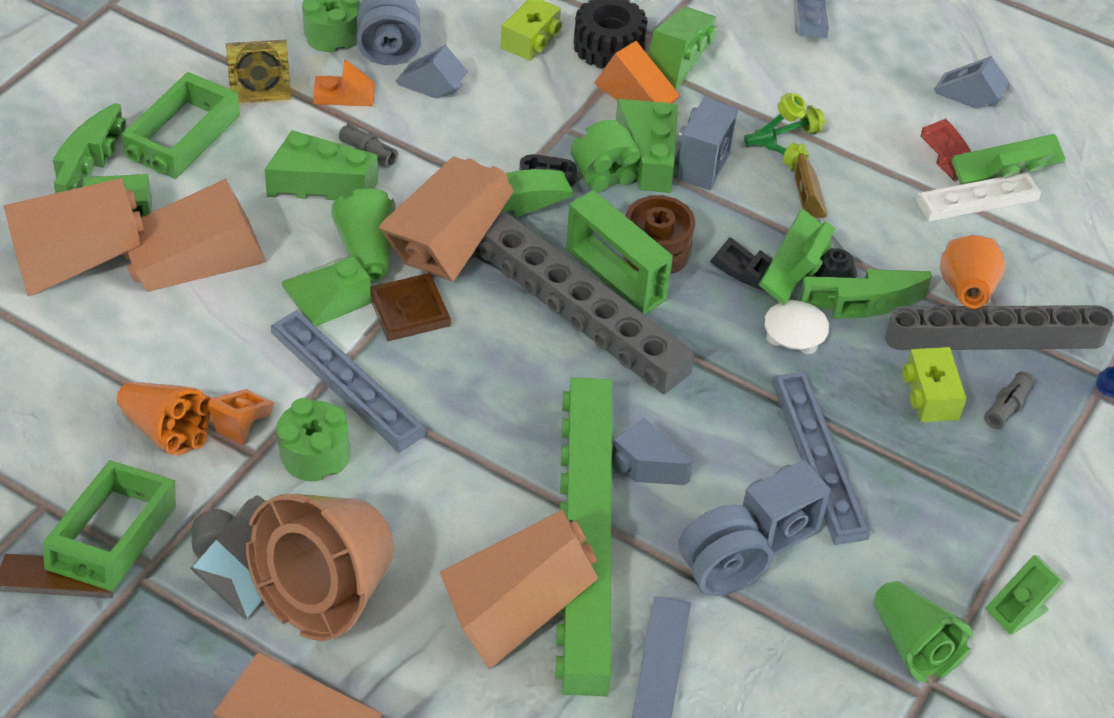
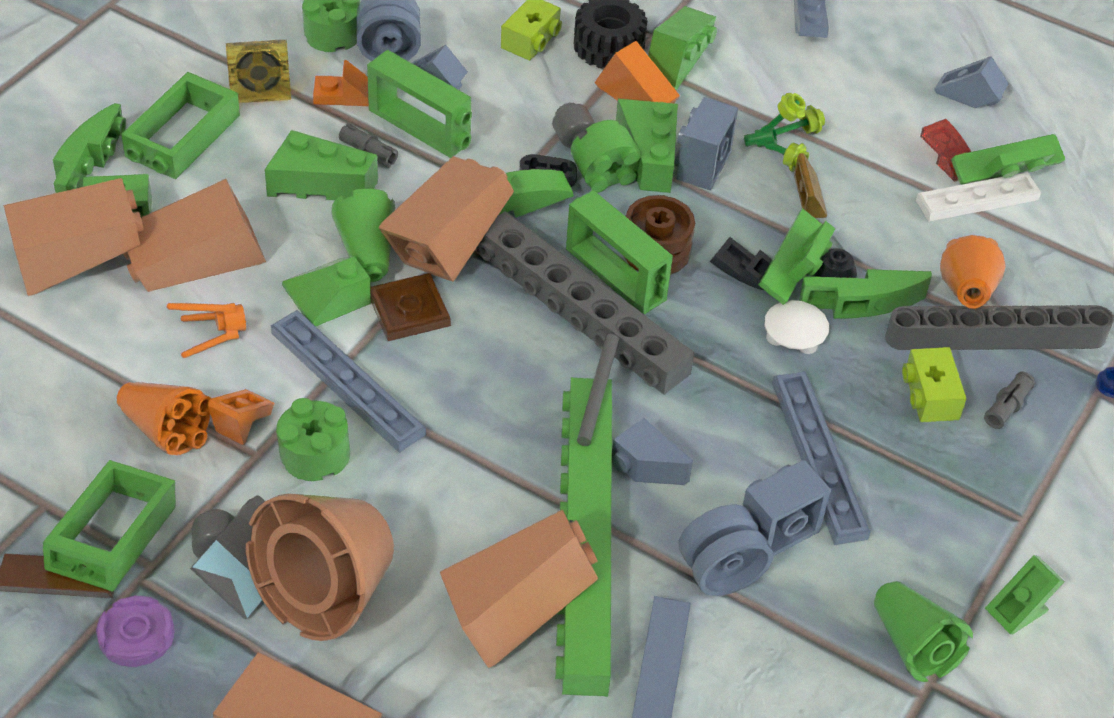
none -> medium lavender tile [96,595,175,667]
none -> orange plant [166,303,246,358]
none -> bright green window [367,50,472,158]
none -> dark grey head [552,103,595,148]
none -> dark grey bar [577,334,619,446]

